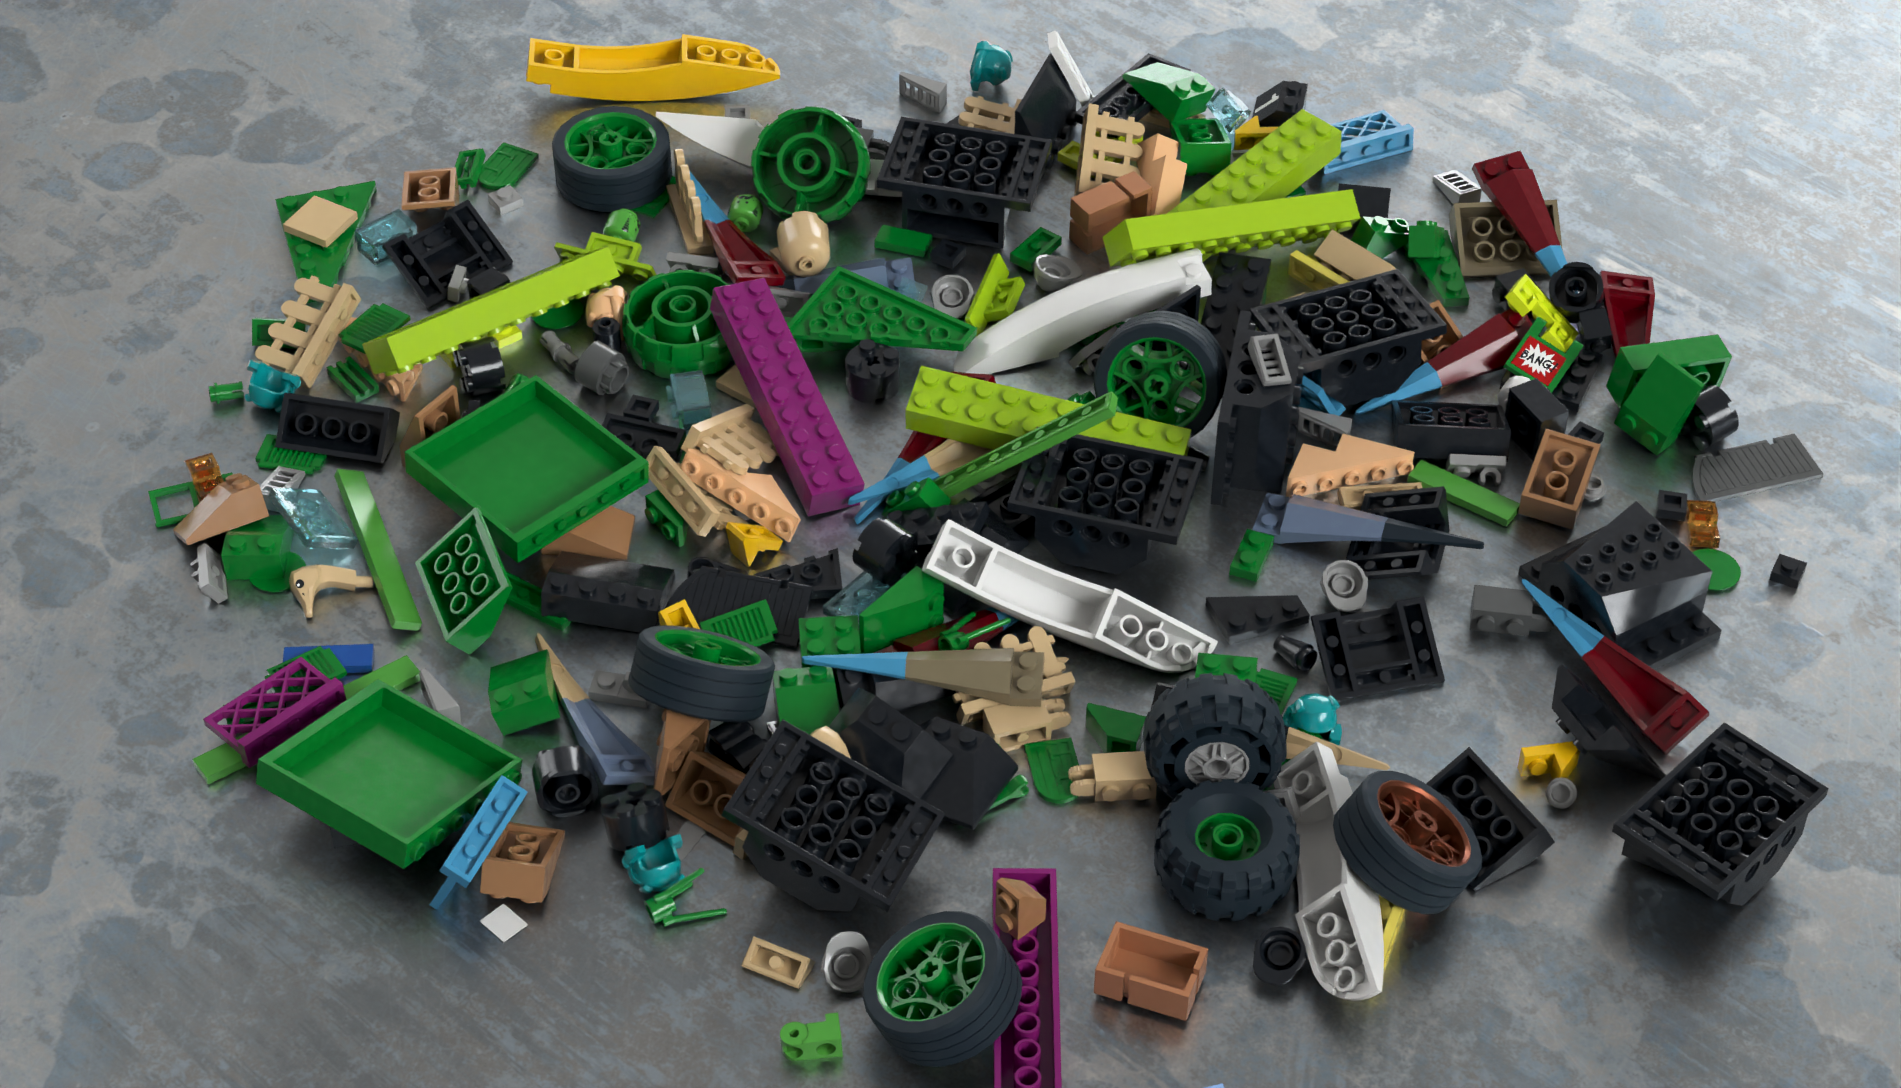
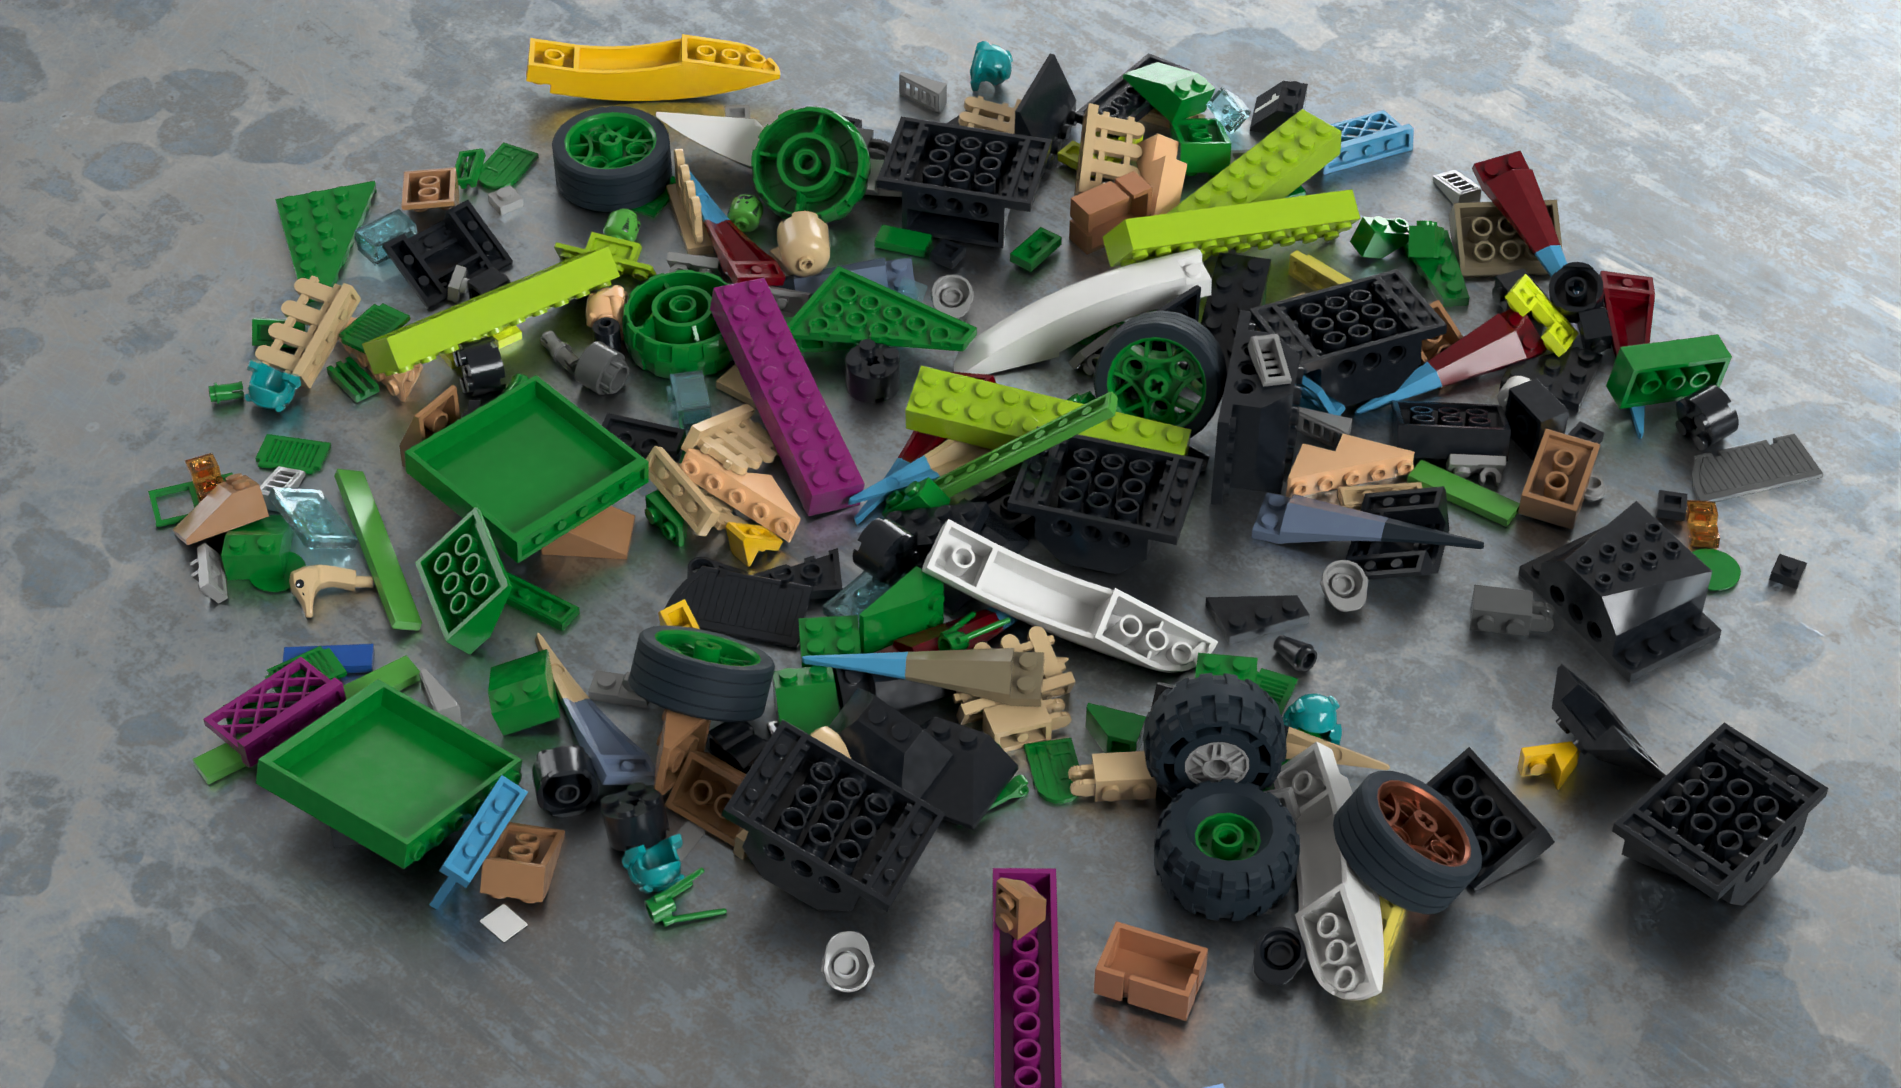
black slope [275,392,400,463] -> none
tan tile [283,195,358,248] -> none
green piece [531,298,583,329] -> none
black slope [541,551,675,633] -> none
black plate [623,395,659,422] -> none
green window [700,599,778,647] -> none
tan slope [741,936,815,989] -> none
bright green leg [780,1012,843,1061] -> none
wheel [863,911,1022,1067] -> none
lime bracket [965,253,1025,336] -> none
light grey hat [1033,254,1083,292] -> none
white tile [1047,30,1094,107] -> none
green plate [1229,529,1274,582] -> none
yellow slope [1233,116,1278,150] -> none
black slope [1310,597,1445,701] -> none
tan slope [1314,229,1396,281] -> none
black slope [1338,183,1391,223] -> none
flag [1503,317,1584,393] -> none
dark red plate [1522,579,1709,755] -> none
light grey plate [1546,777,1577,808] -> none
green slope [1614,352,1705,456] -> none

